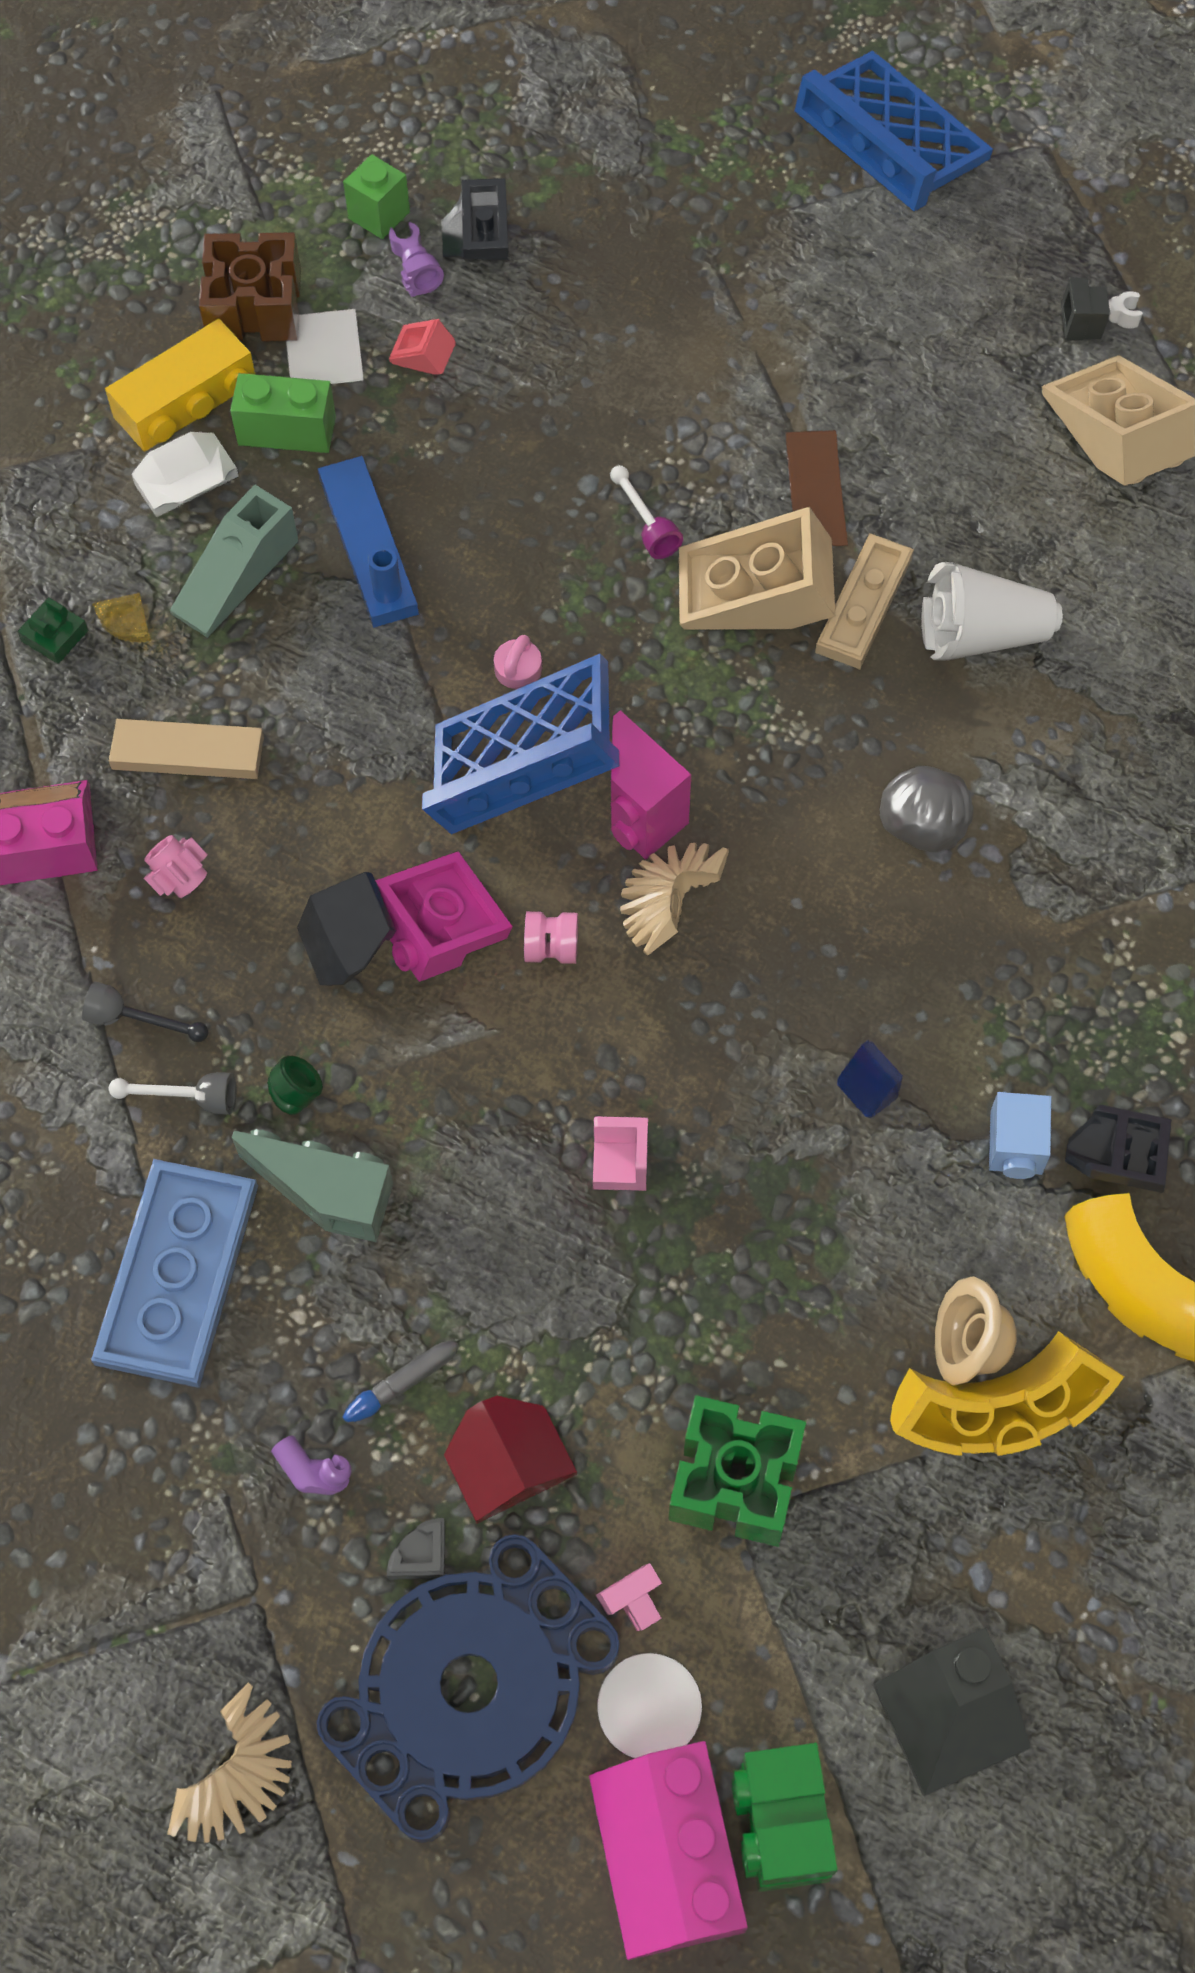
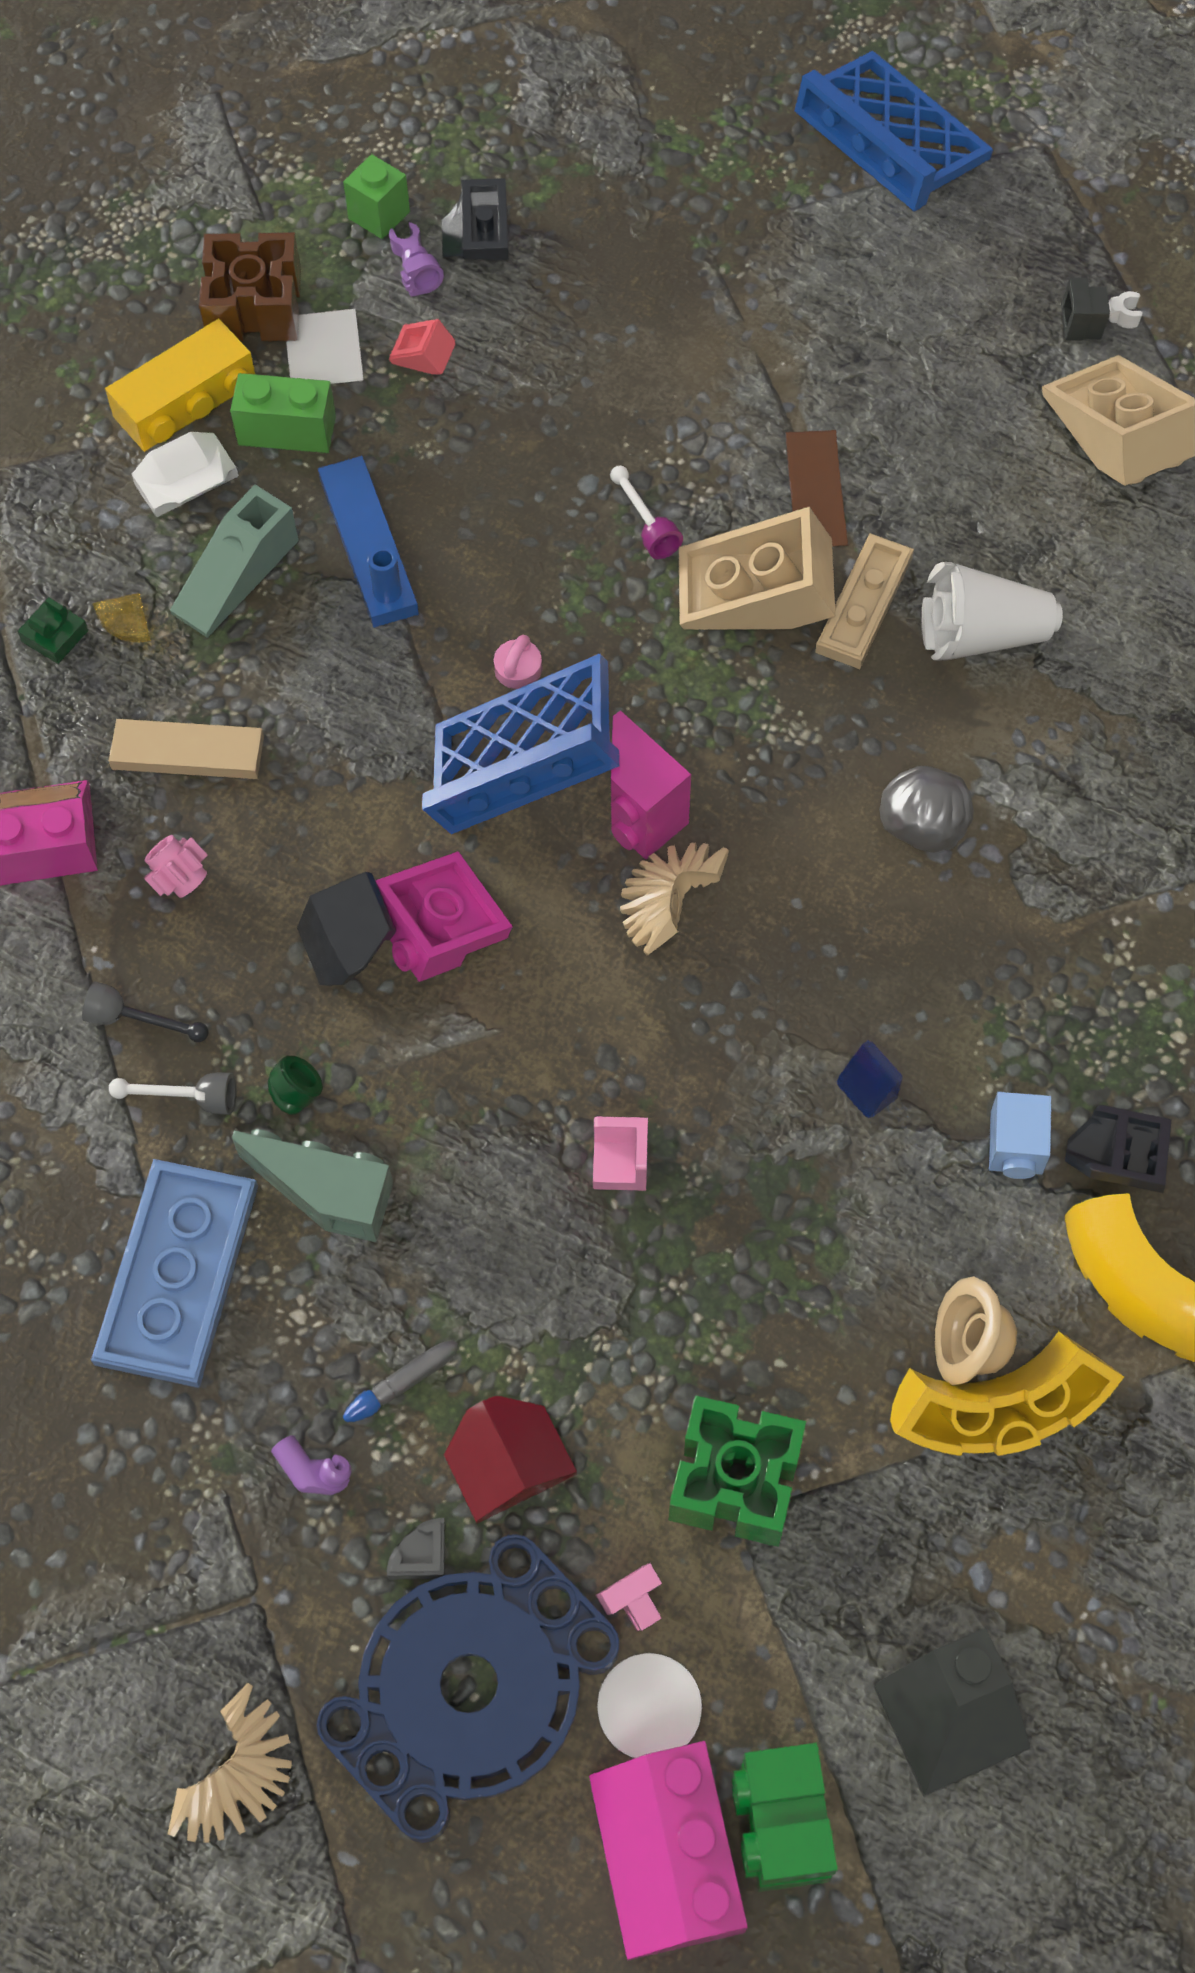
bright pink wheel [524,911,578,964] -> none

